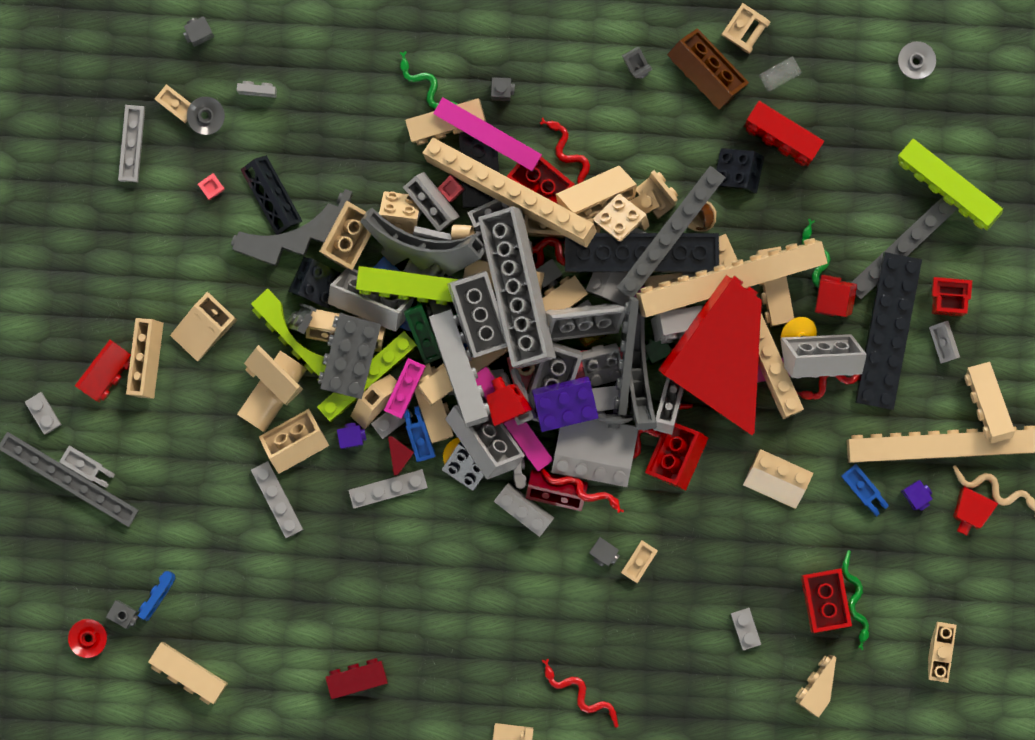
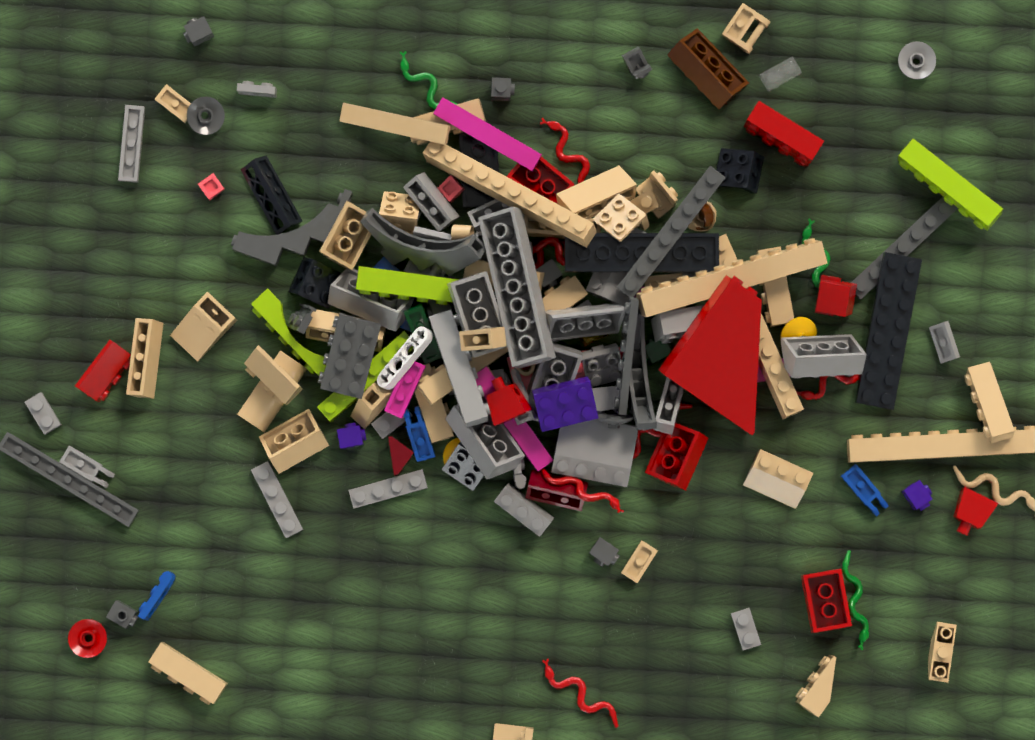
dark red brick [325,658,388,699] -> none
red plate [931,277,972,317] -> none
none -> tan tile [340,103,450,145]
none -> white beam [377,326,433,390]
none -> tan slope [459,327,506,351]

